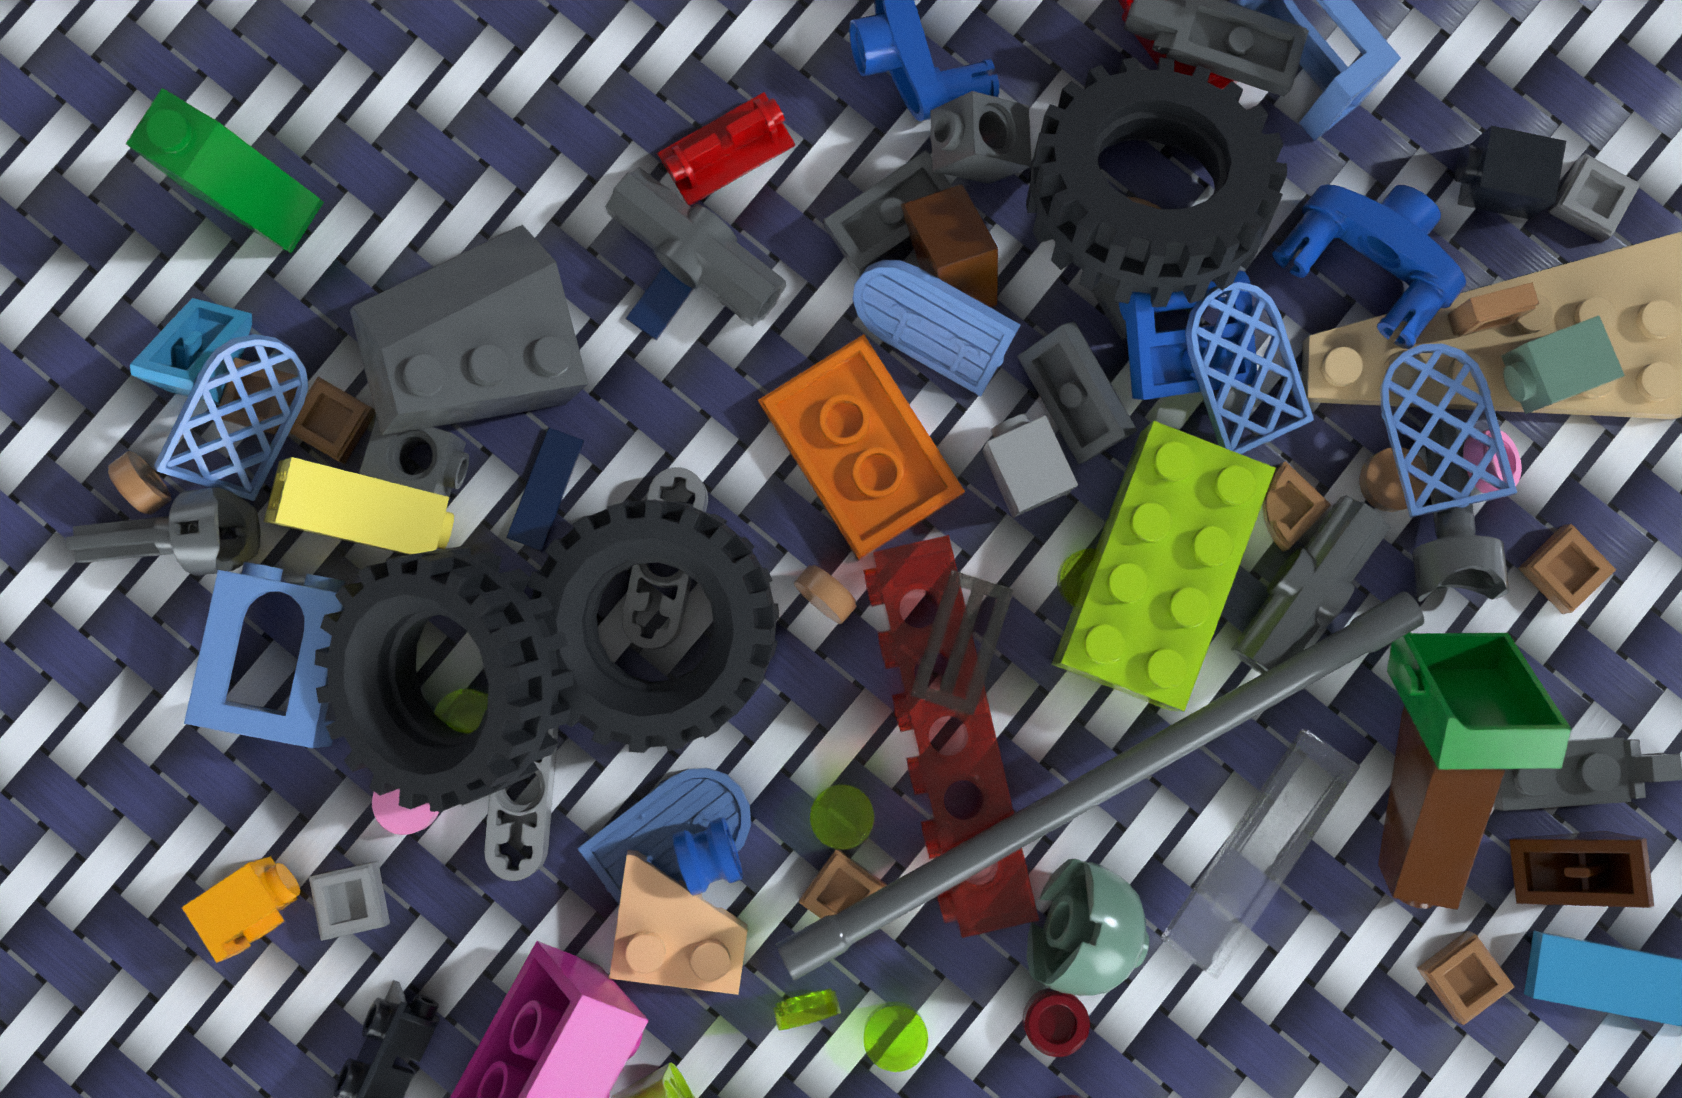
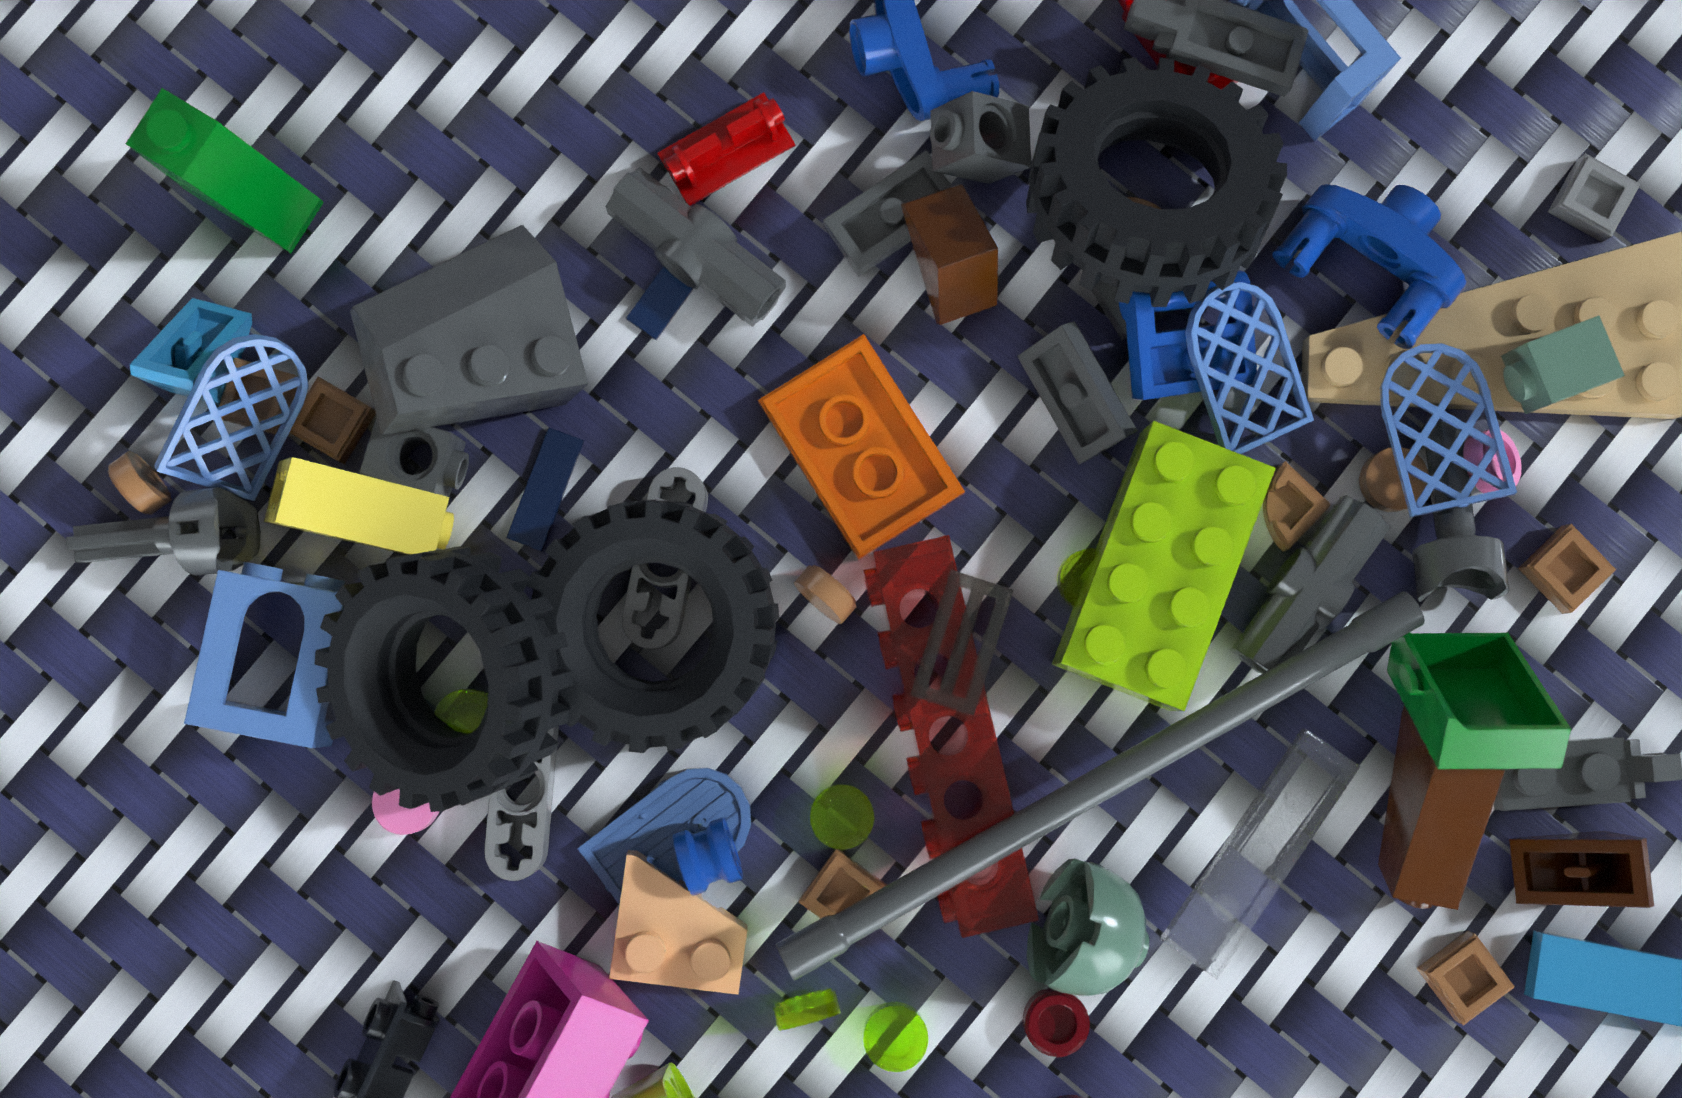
light orange brick [181,856,300,963] -> none
light grey tile [309,861,390,941] -> none
medium blue window [852,260,1021,397] -> none
light grey brick [982,414,1078,518] -> none
medium nougat tile [1448,282,1539,337] -> none
black brick [1454,125,1567,220] -> none

